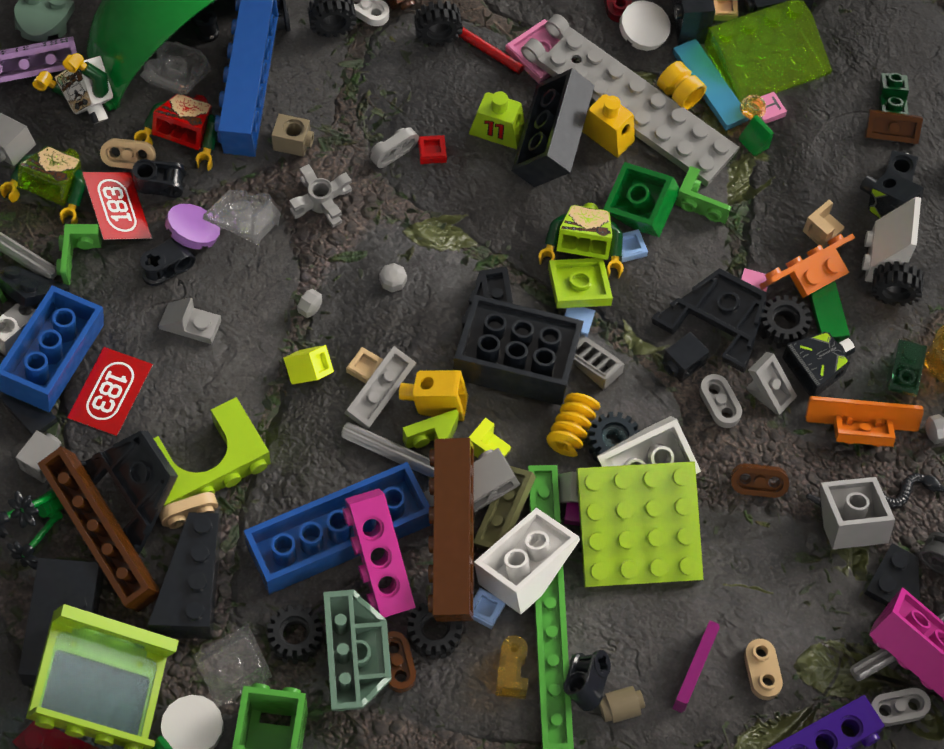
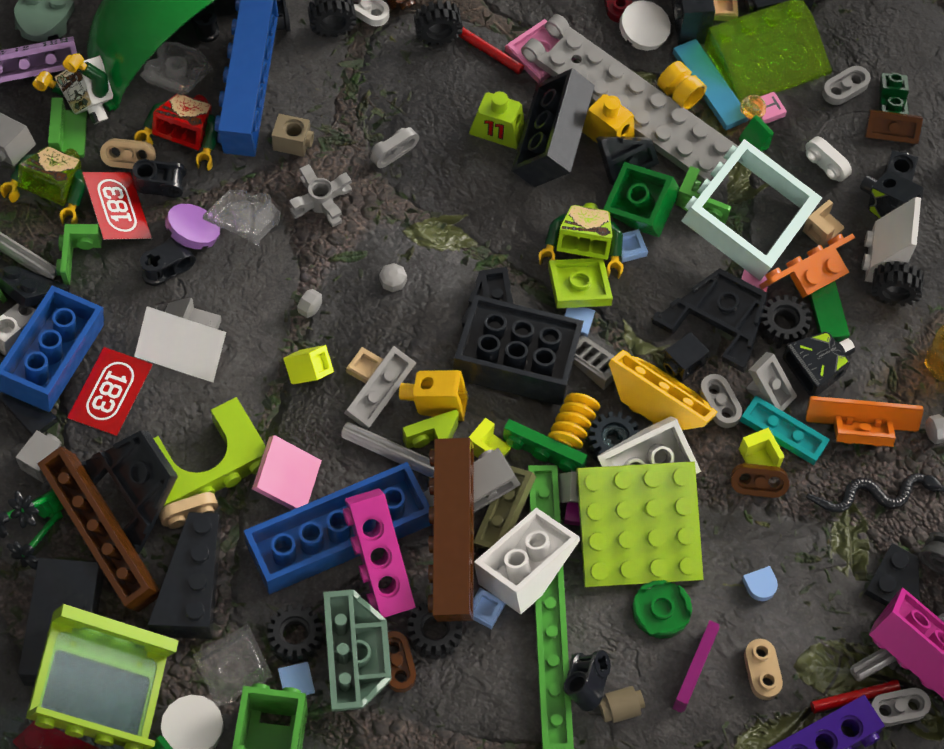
red tile [418,135,447,164] -> none
clear yellow leg [495,635,529,699] -> none
light grey slope [820,477,895,549] -> none
clear green slope [887,339,927,397] -> none
none -> bright green panel [48,98,88,158]
none -> white sticker [134,306,226,382]
none -> bright pink tile [252,435,322,510]
none -> light blue tile [278,662,315,695]
none -> green plate [503,419,587,473]
none -> black wing [596,136,659,186]
none -> yellow wedge [609,350,717,430]
none -> green tile [632,580,692,639]
none -> light aqua window [681,139,822,281]
none -> neon yellow panel [739,427,784,467]
none -> teal plate [740,396,830,465]
none -> light blue tile [742,566,778,601]
none -> white plate [806,136,852,182]
none -> red bar [810,680,901,713]
none -> light grey plate [822,66,871,105]

